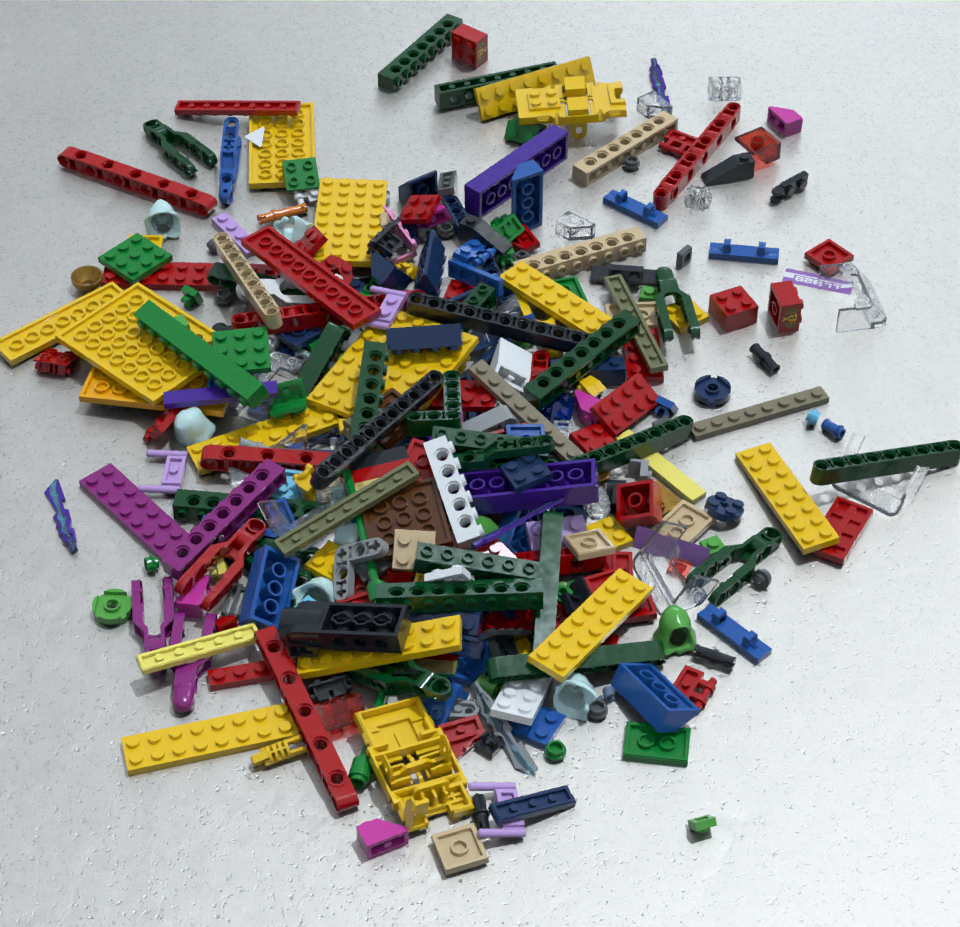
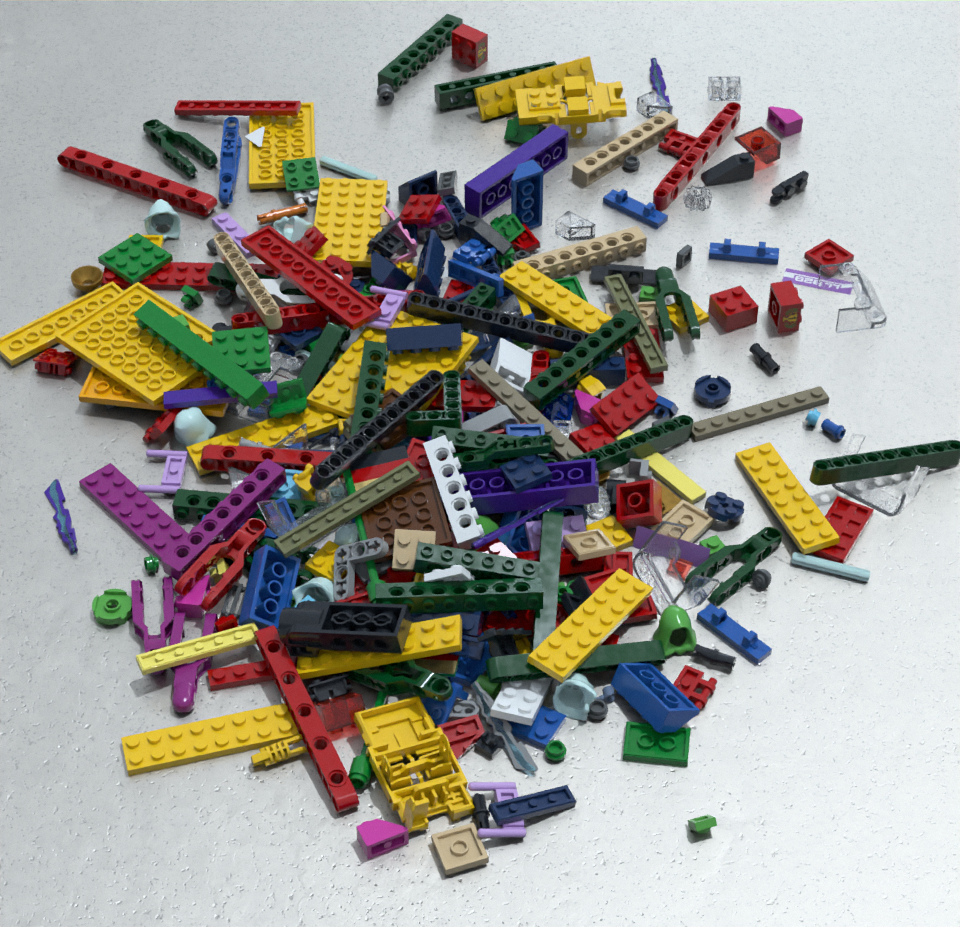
none -> light aqua axle [319,156,377,180]
none -> dark grey wheel [377,84,394,104]
none -> light aqua axle [791,552,870,582]

